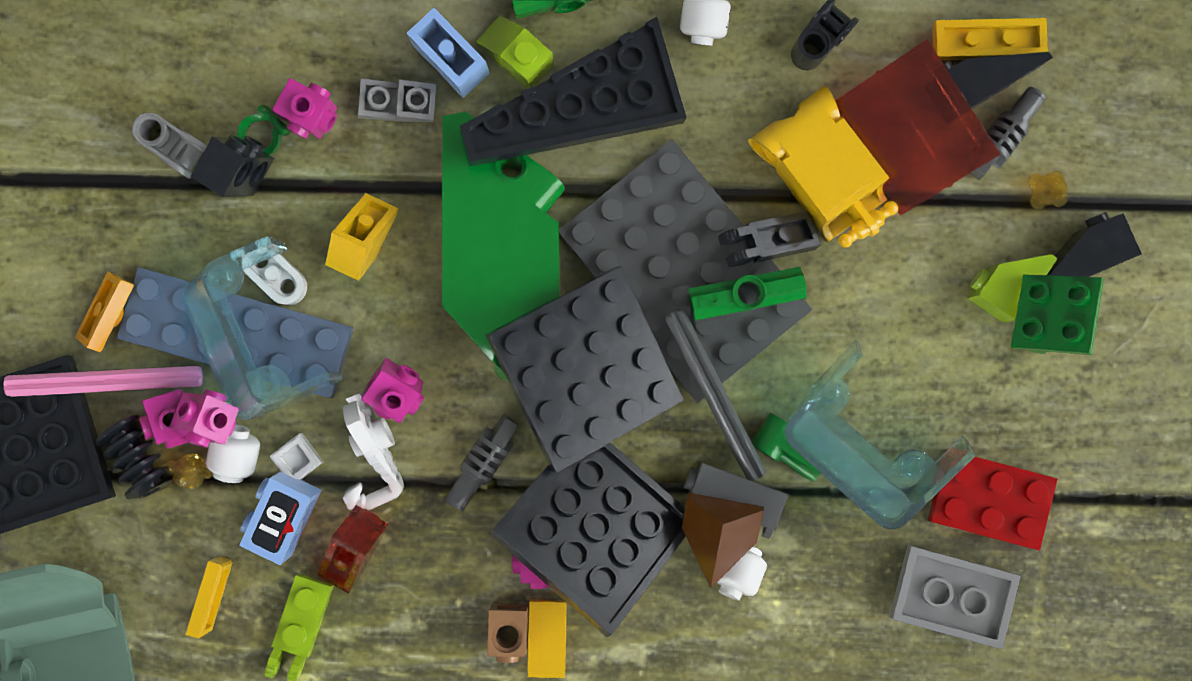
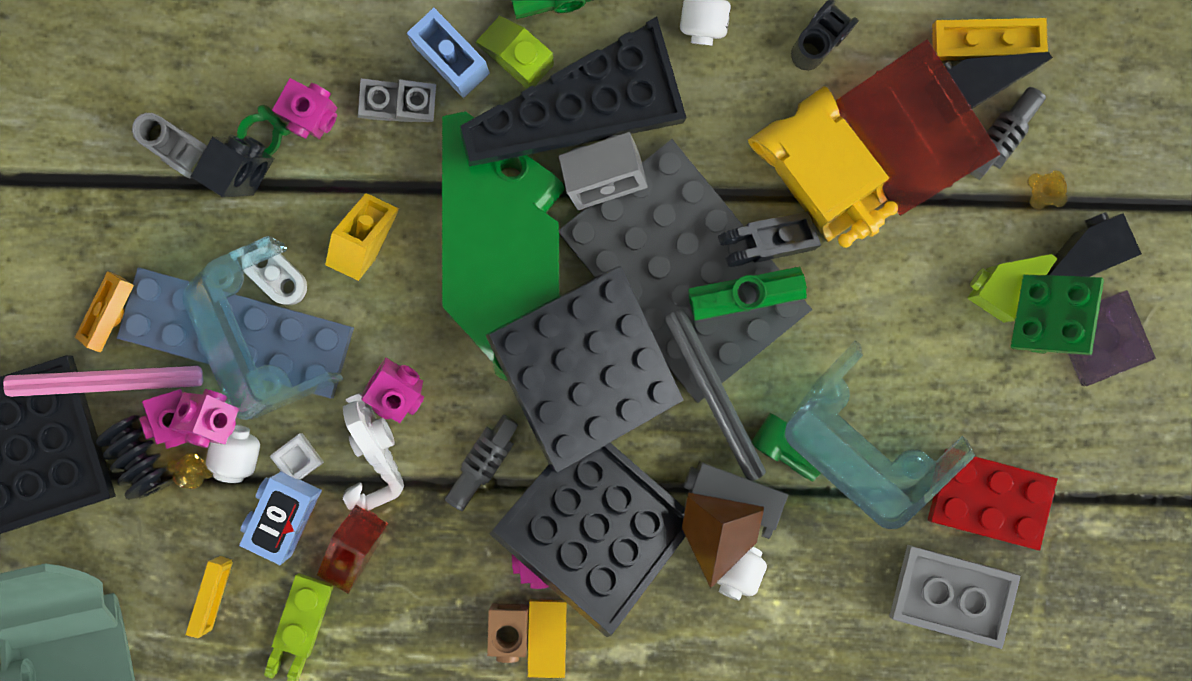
none -> light grey brick [559,132,648,210]
none -> clear purple plate [1068,290,1156,386]

